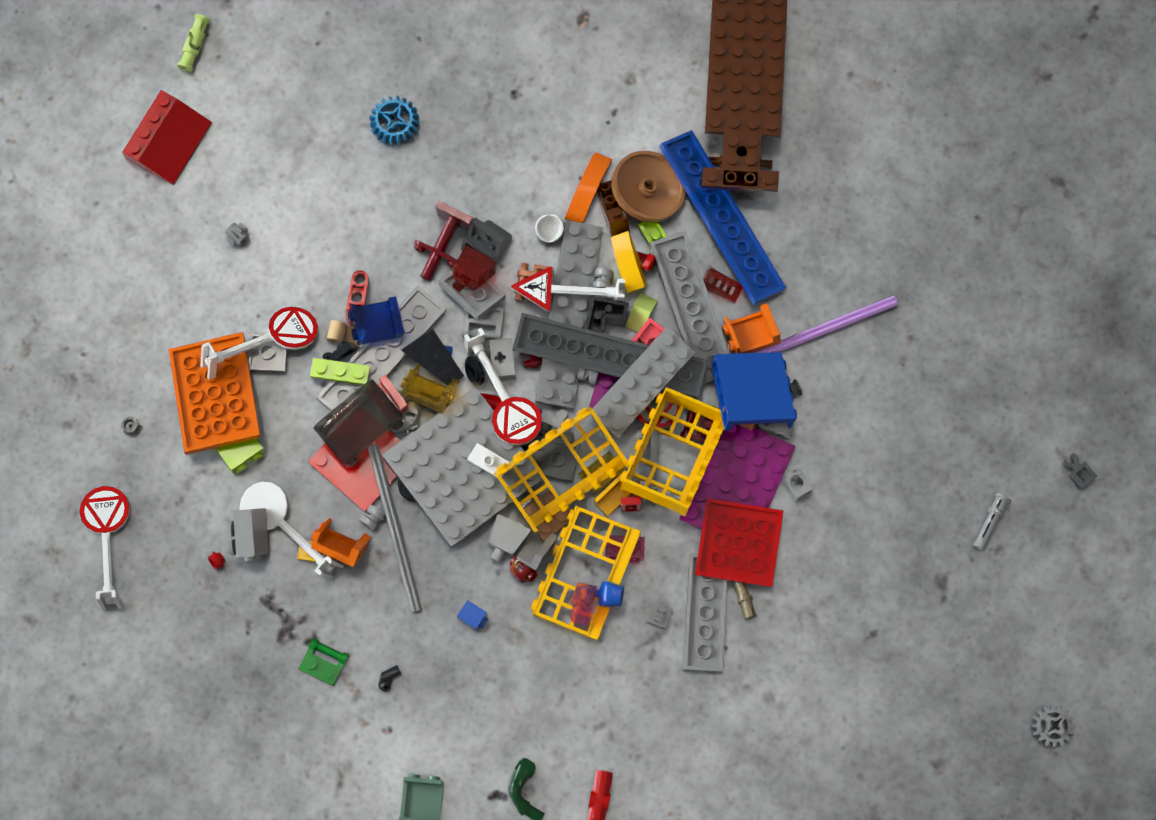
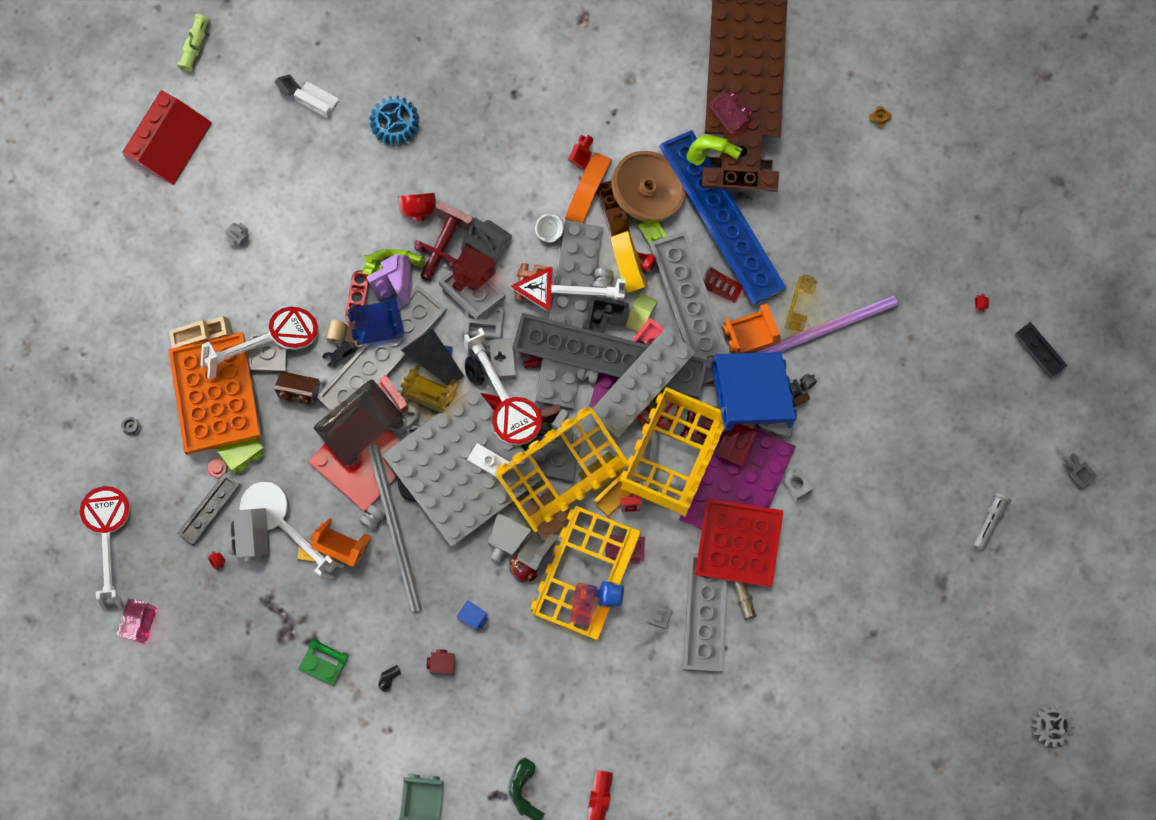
lime plate [310,358,370,386] -> none
none -> clear pink bracket [116,598,157,644]
none -> tan slope [169,316,232,348]
none -> plate [177,473,241,546]
none -> plate [207,458,227,478]
none -> reddish brown slope [274,371,320,406]
none -> dark grey plate [275,74,301,96]
none -> white panel [294,82,338,118]
none -> lime piece [363,249,425,275]
none -> lavender piece [367,253,411,307]
none -> red cylinder [398,193,436,222]
none -> dark red brick [427,649,455,675]
none -> reddish brown plate [540,404,561,424]
none -> red plate [568,135,594,169]
none -> lime piece [687,134,742,165]
none -> clear pink bracket [708,90,753,134]
none -> dark red plate [716,424,757,468]
none -> clear yellow panel [784,275,817,332]
none -> reddish brown tile [793,392,810,408]
none -> dark grey plate [800,373,817,391]
none -> pearl gold plate [869,106,892,128]
none -> red plate [975,294,989,312]
none -> black plate [1015,322,1067,378]

